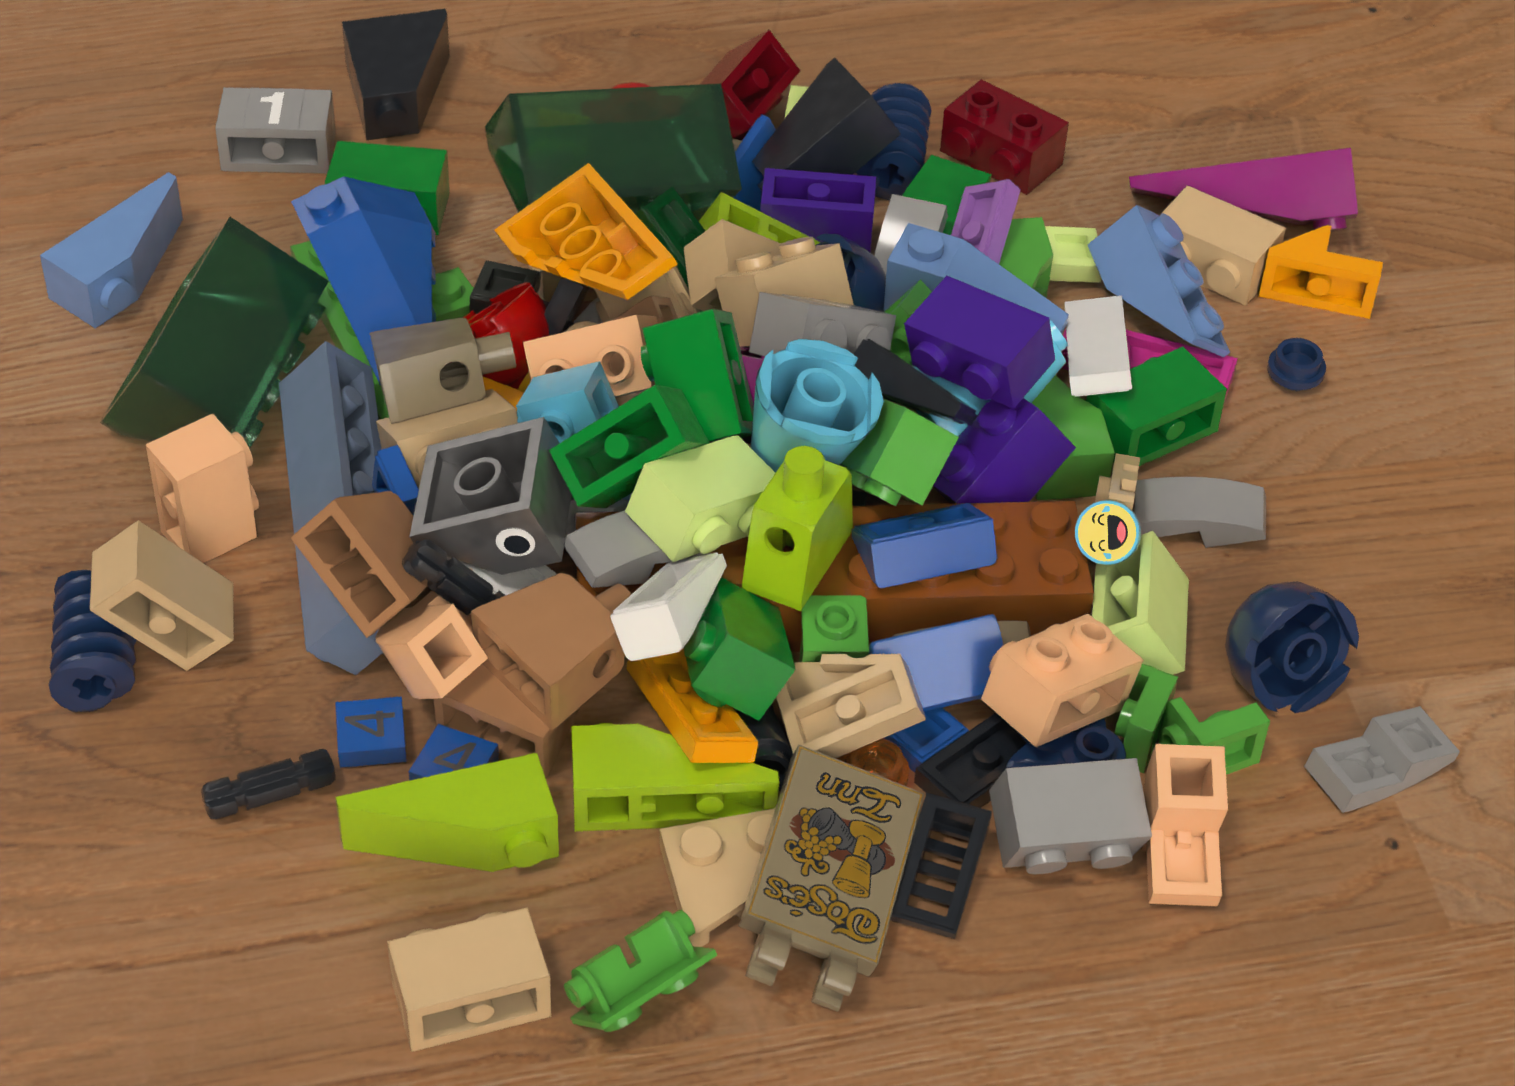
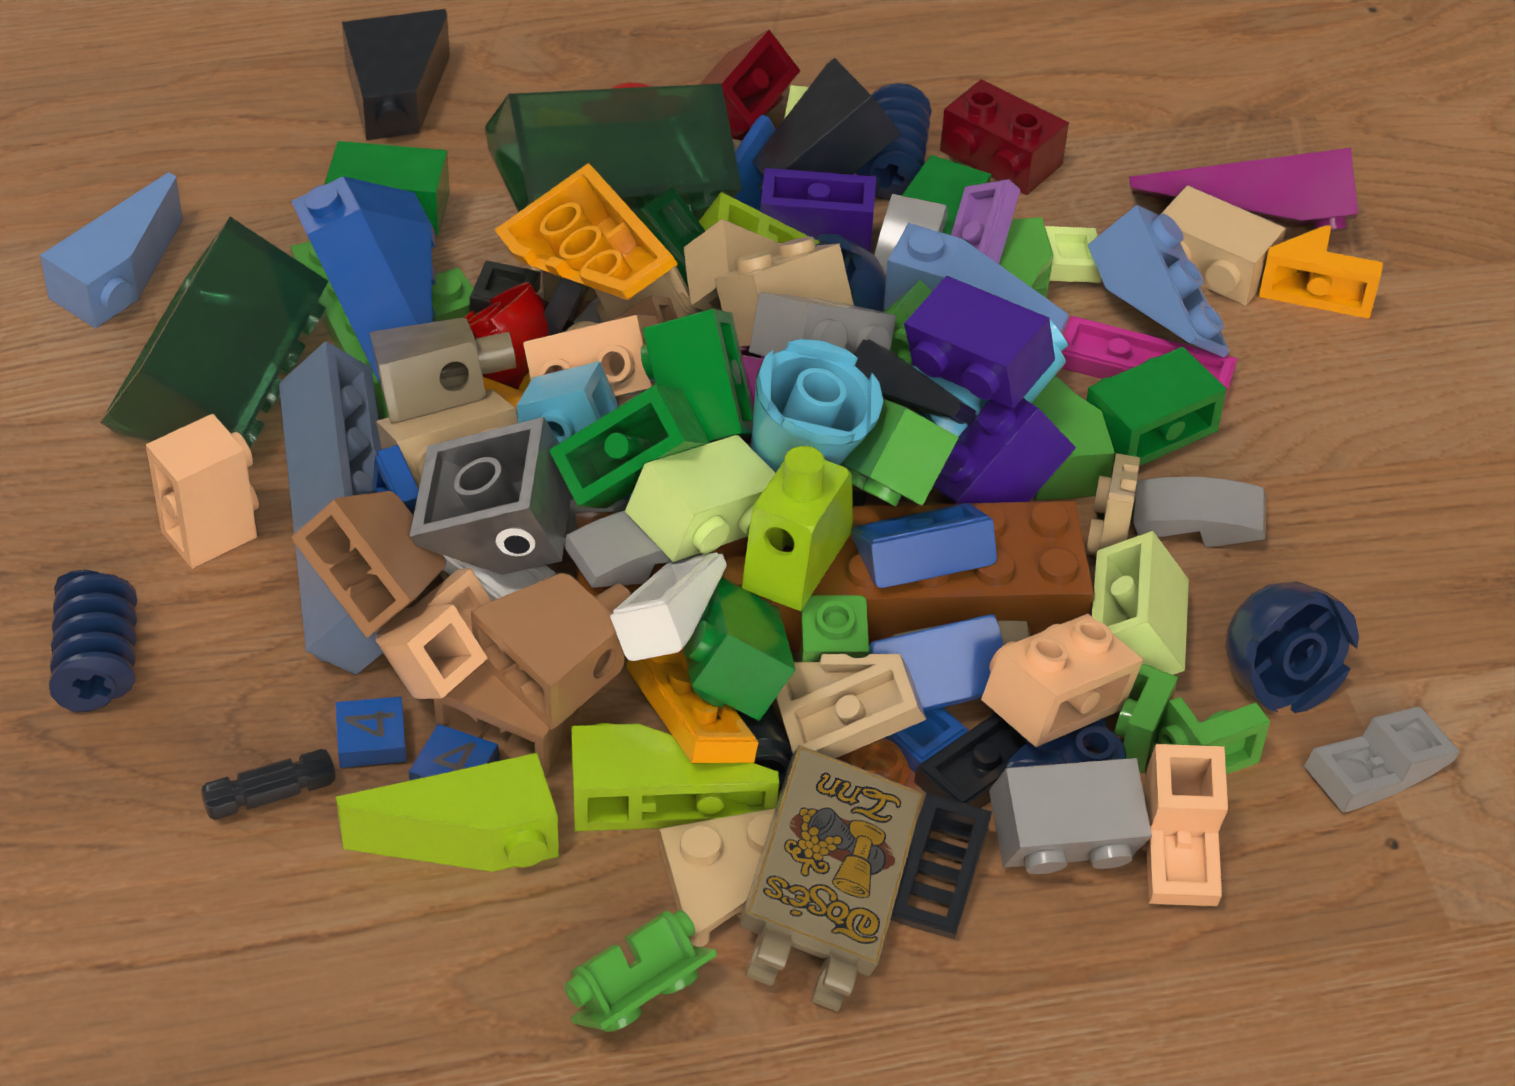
tan brick [90,520,234,671] -> none
light grey brick [215,88,336,173] -> none
tan brick [387,908,551,1052] -> none
black axle [402,539,506,616] -> none
white tile [1064,295,1132,397] -> none
tile [1075,500,1141,565] -> none
dark blue plate [1267,338,1326,391] -> none

